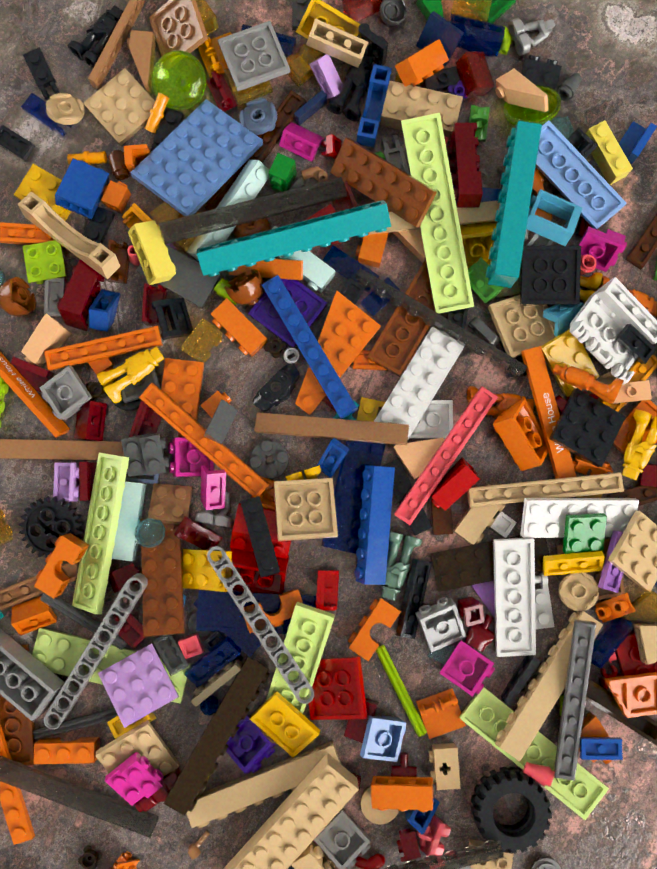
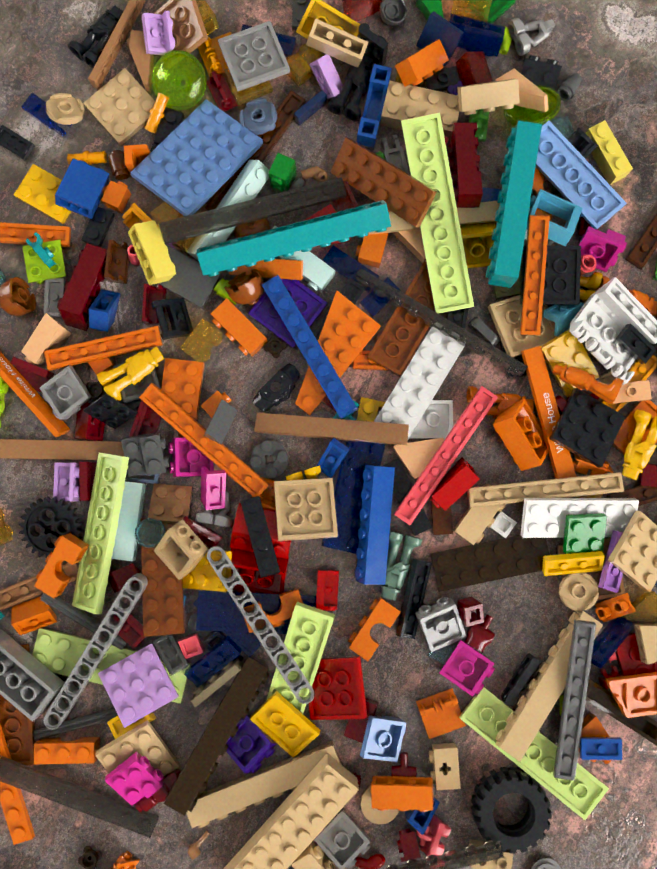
tan arch [18,192,120,279] -> none
black hinge [23,47,60,100] -> none
clear blue plate [200,695,218,716] -> none
dark pink panel [279,122,324,162] -> none
white hinge [283,348,300,364] -> none
red tile [321,134,342,160] -> none
lime axle [376,645,427,737] -> none
bright green plate [468,258,504,304] -> none
medium lavender tile [471,581,495,618] -> none
white plate [493,538,536,657] -> none
coral cone [523,762,555,787] -> none
white plate [535,573,554,629] -> none
blue panel [619,122,657,164] -> none
none -> teal plate [26,232,56,268]
none -> black hinge [83,394,138,429]
none -> lavender bracket [142,10,175,56]
none -> tan window [154,519,209,580]
none -> tan brick [457,79,520,115]
none -> orange tile [520,215,550,335]

